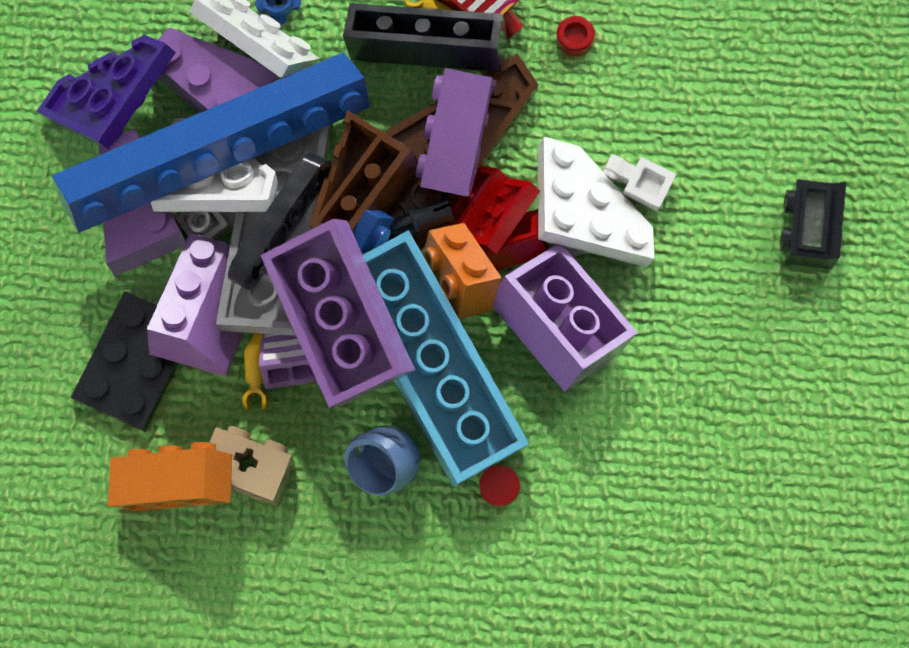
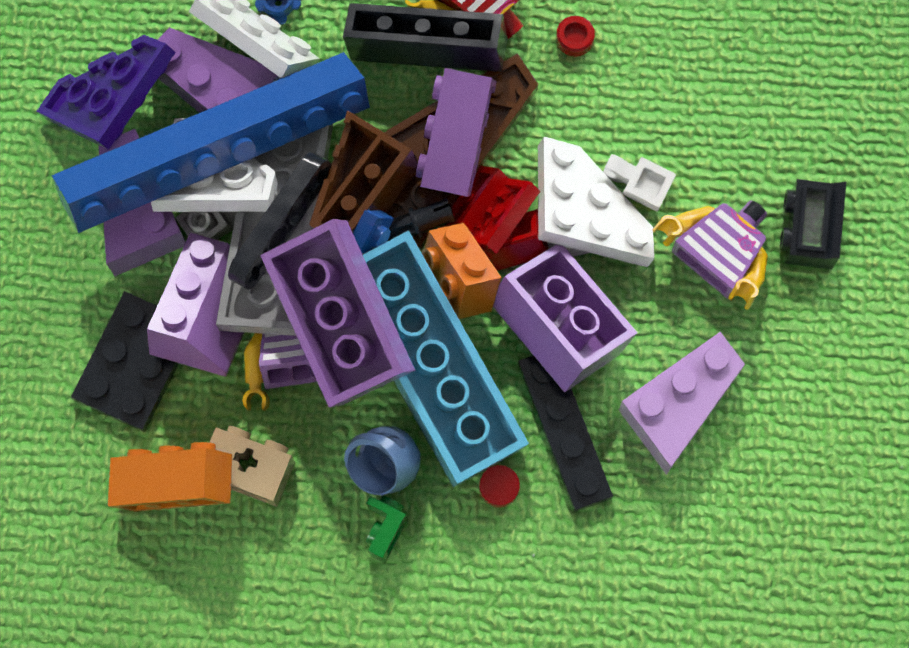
none -> green bracket [366,495,408,563]
none -> black plate [518,355,613,512]
none -> lavender wedge [619,332,745,475]
none -> torso [652,200,768,310]

